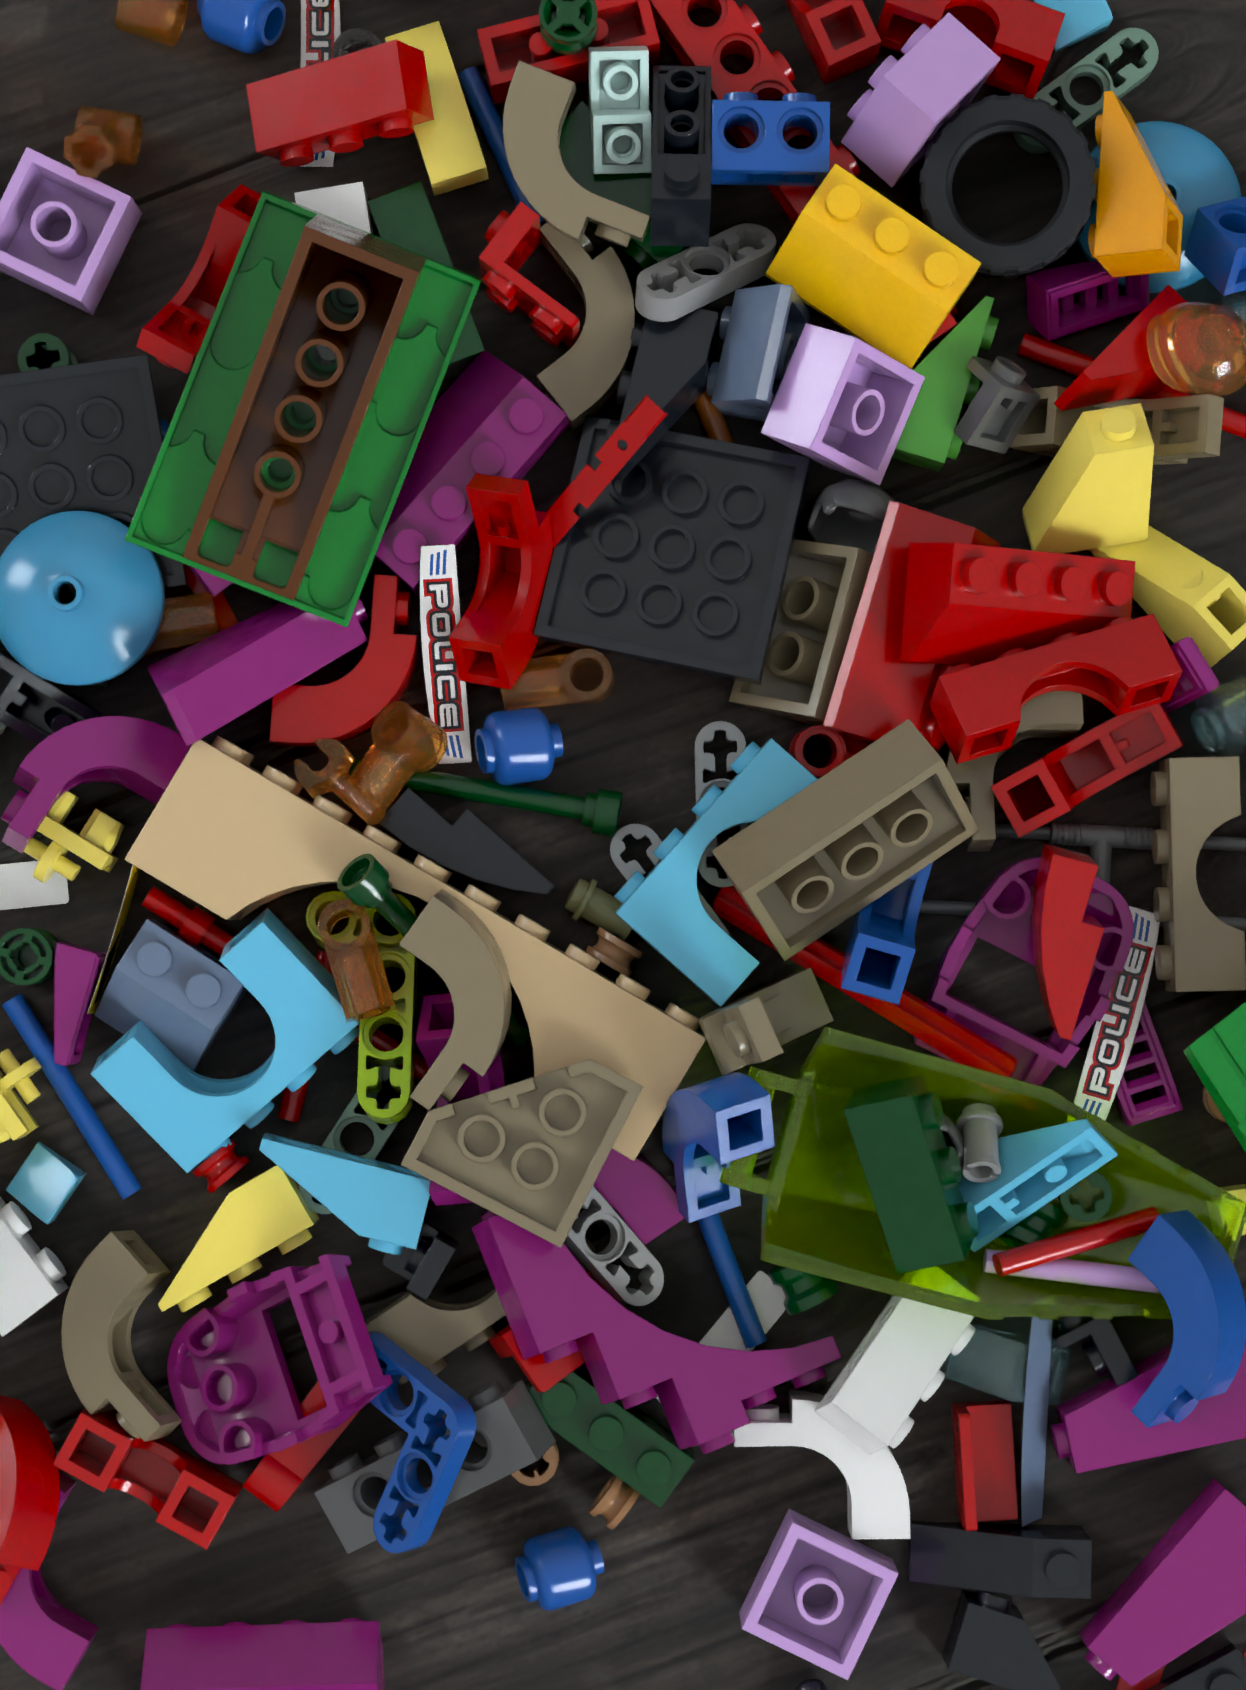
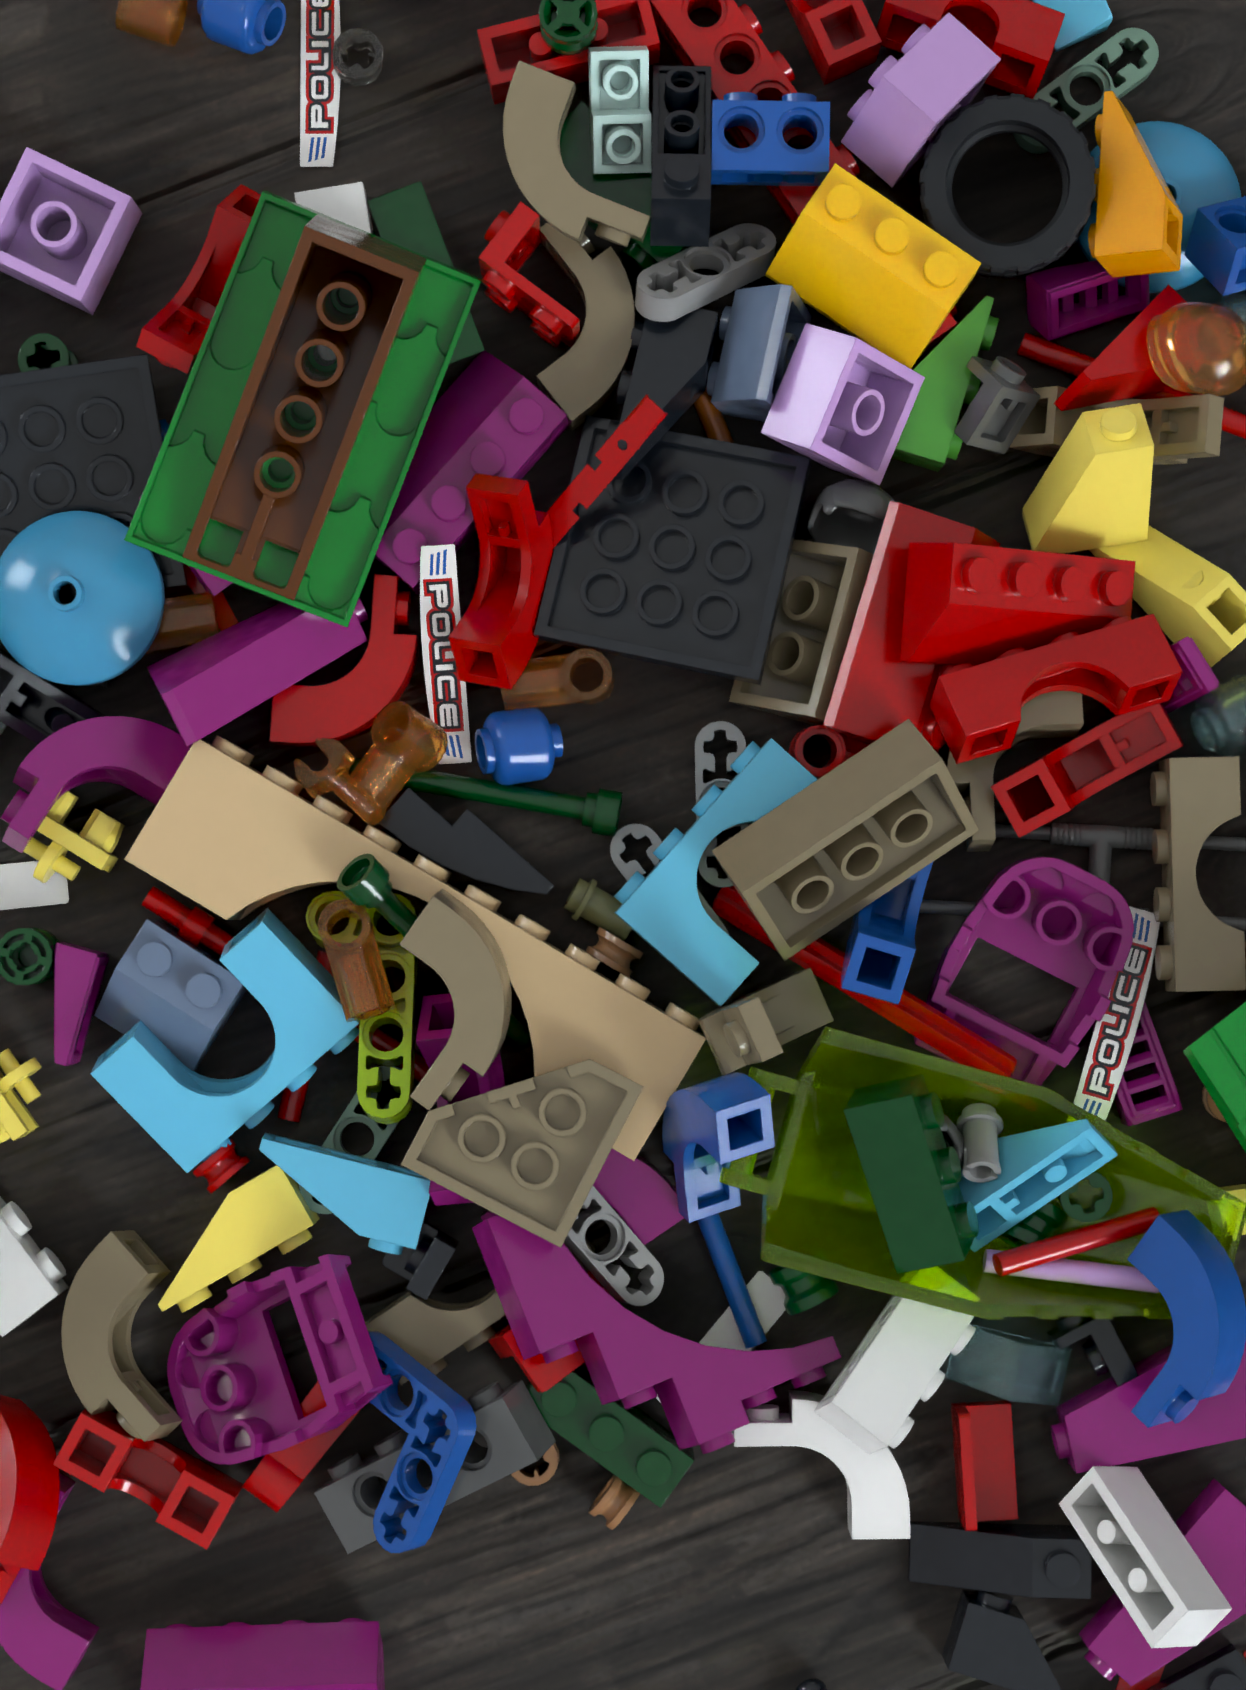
blue bar [2,993,142,1200] -> none
medium azure slope [6,1142,87,1225] -> none
clear orange piece [63,106,142,178] -> none
yellow sticker [87,865,140,1014] -> none
red brick [246,40,434,167] -> none
light yellow slope [385,21,489,196] -> none
blue bar [457,67,547,227] -> none
blue head [515,1526,604,1611] -> none
lavender brick [739,1509,899,1680] -> none
sand blue sticker [1021,1303,1053,1527] -> none
red slope [1032,844,1104,1040] -> none
none -> white brick [1059,1466,1232,1648]

